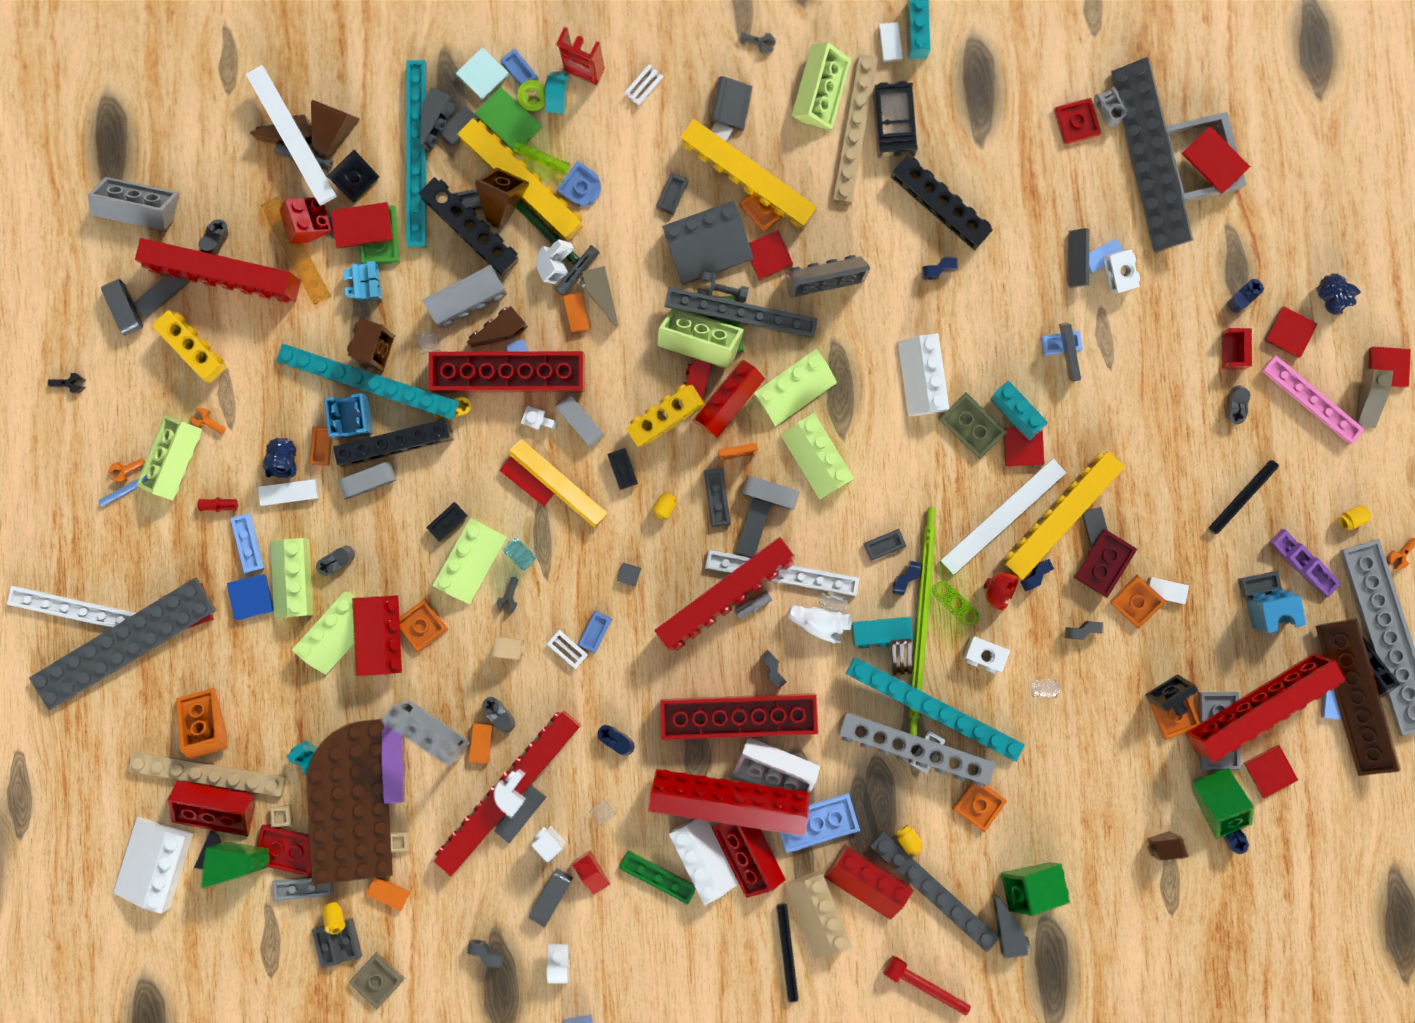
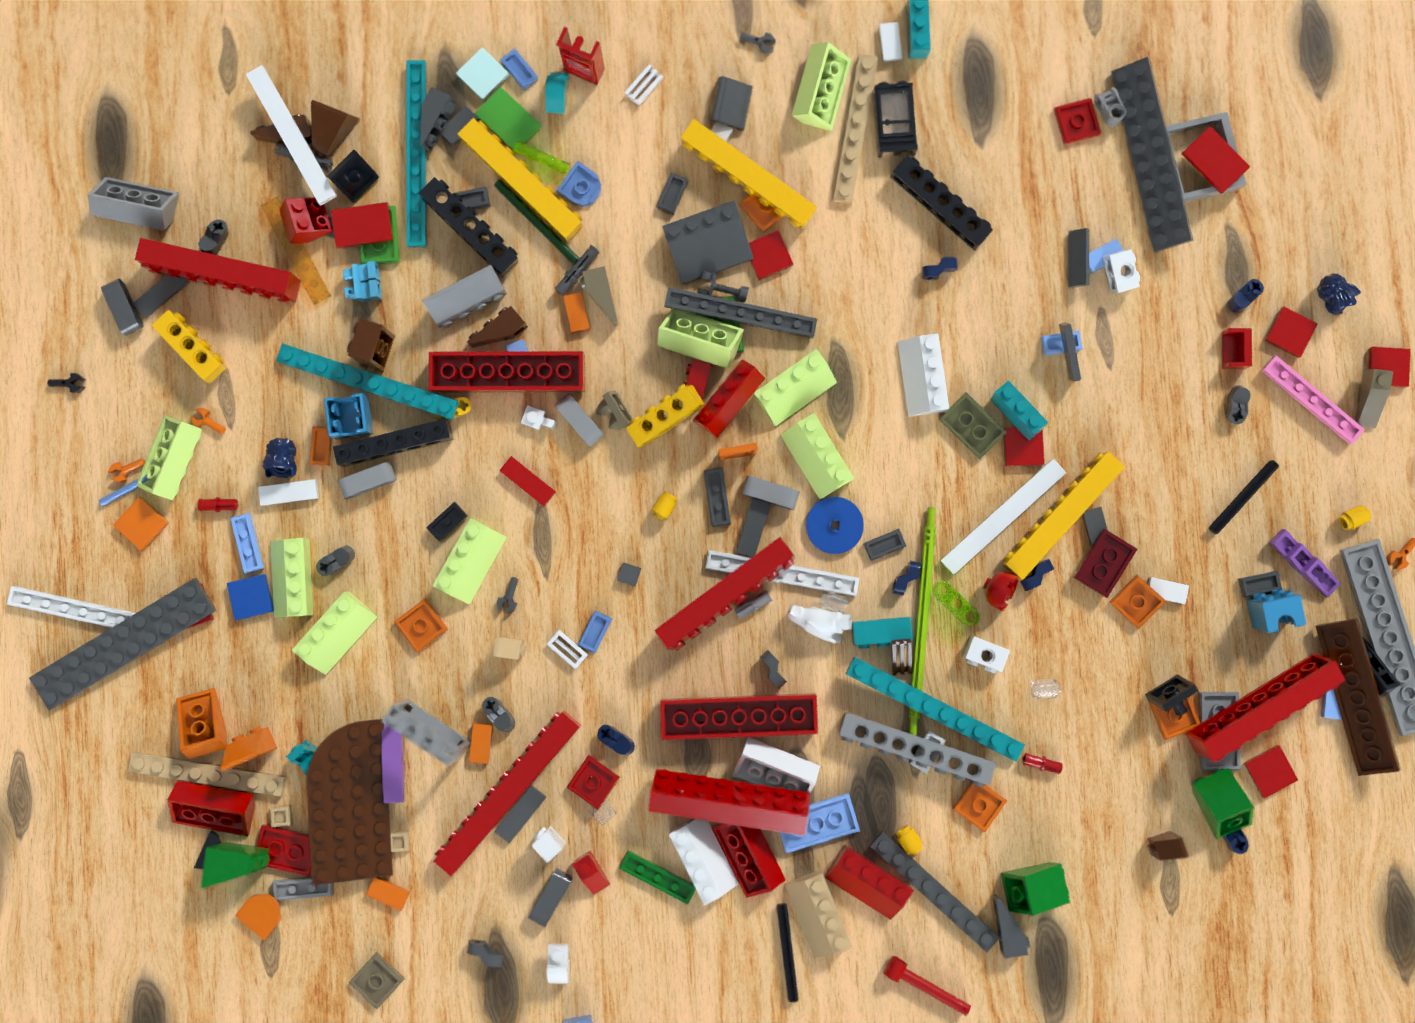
white slope [113,817,193,913] -> none
dark grey slope [312,918,363,968] -> none
yellow brick [322,903,345,934] -> none
red slope [352,595,402,676] -> none
clear tile [417,331,441,354] -> none
reddish brown slope [475,167,529,228] -> none
white brick [494,769,526,818] -> none
clear light blue gear [503,538,536,570] -> none
yellow tile [508,439,607,528] -> none
lime gear [517,80,546,112] -> none
white brick [537,239,574,284] -> none
black plate [607,448,638,491] -> none
dark grey slope [785,255,870,298] -> none
dark grey piece [1065,621,1103,640] -> none
none -> orange tile [113,497,169,551]
none -> orange slope [221,726,277,771]
none -> orange tile [235,894,281,941]
none -> red tile [567,755,620,810]
none -> dark tan tile [596,391,633,430]
none -> blue piece [806,497,864,554]
none -> red axle [1023,753,1063,774]

